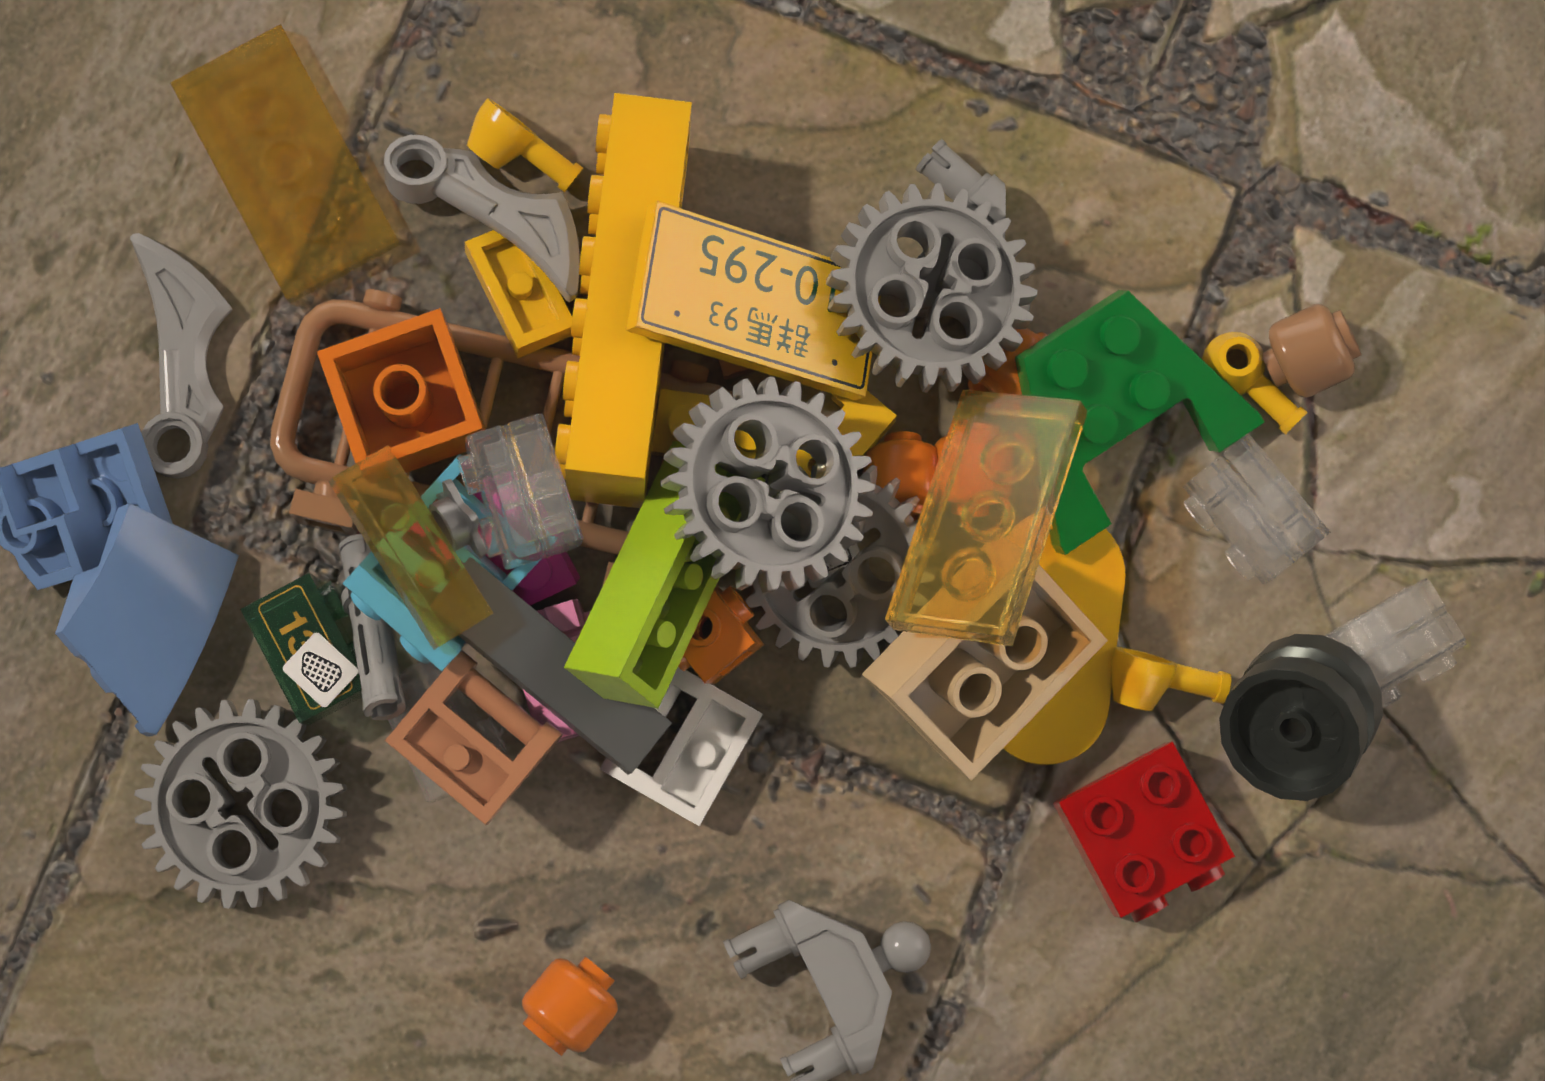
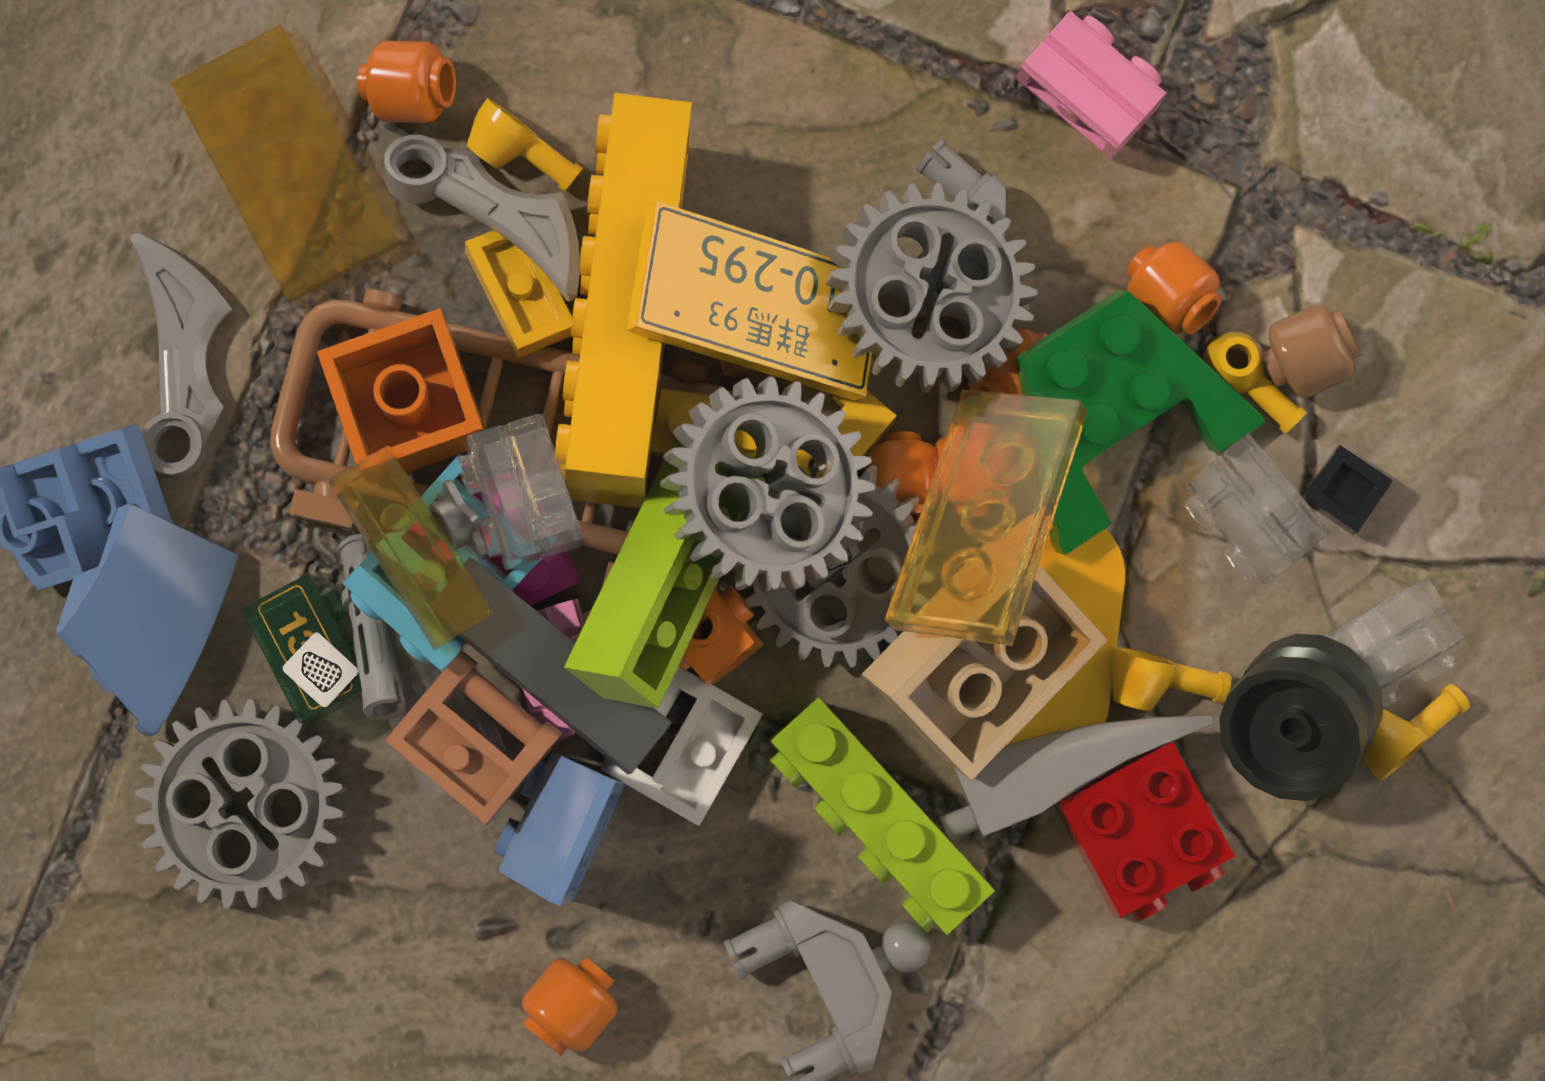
none -> orange head [357,41,456,123]
none -> medium blue slope [494,752,626,906]
none -> lime brick [770,697,995,935]
none -> light grey piece [939,715,1215,841]
none -> bright pink brick [1017,11,1166,160]
none -> orange head [1126,241,1222,335]
none -> black plate [1300,445,1393,535]
none -> yellow bar [1362,684,1470,782]

